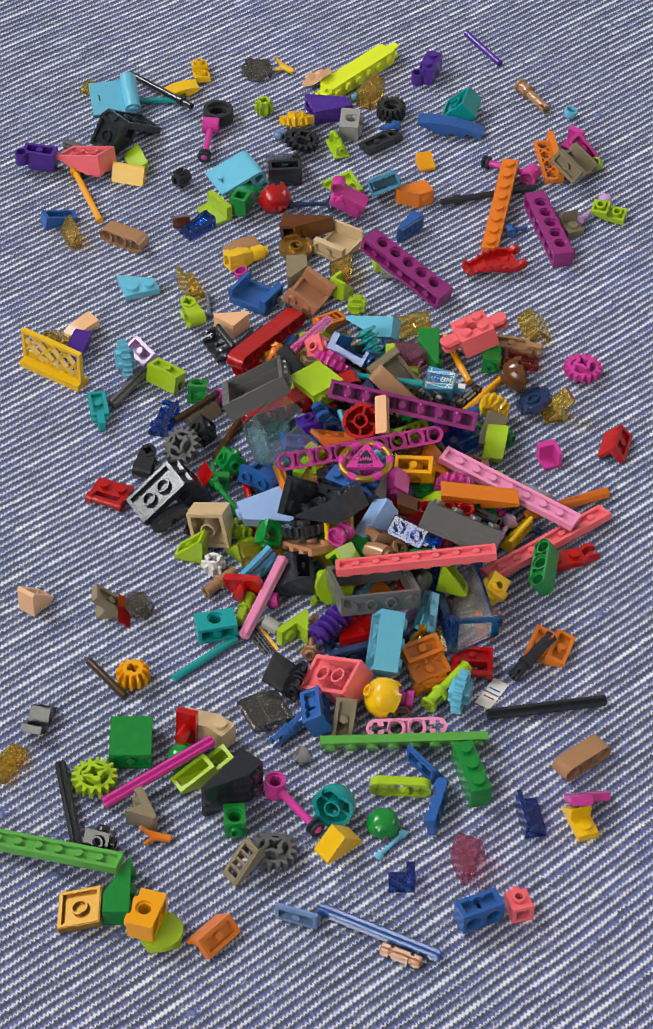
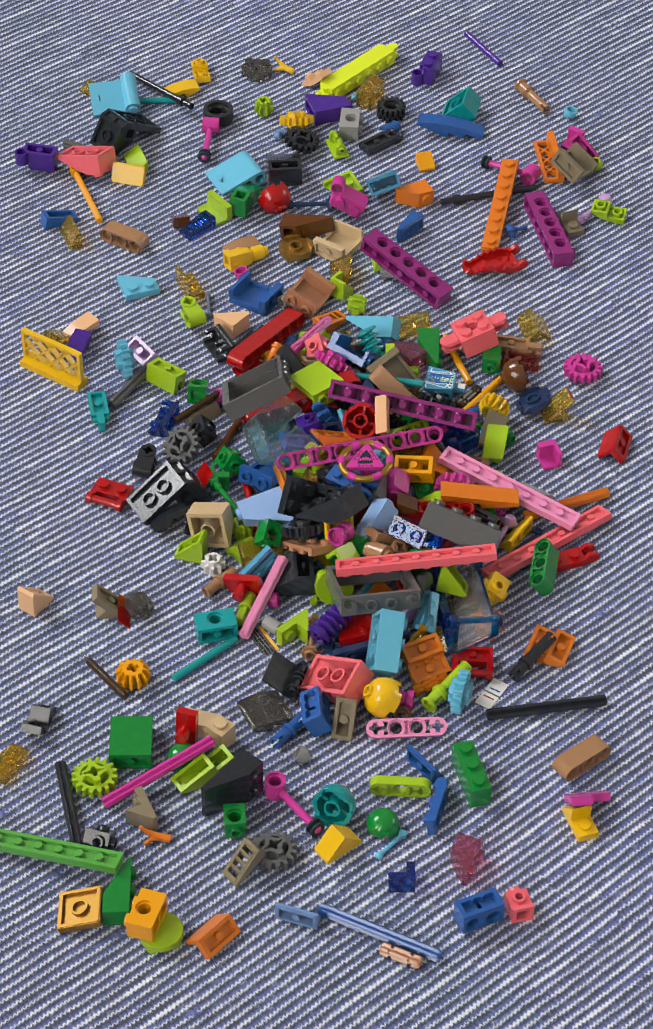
black gear [171,167,192,189] -> none
dark tan slope [286,254,311,289] -> none
bright green plate [320,731,489,752] -> none
clear blue panel [515,789,546,839] -> none

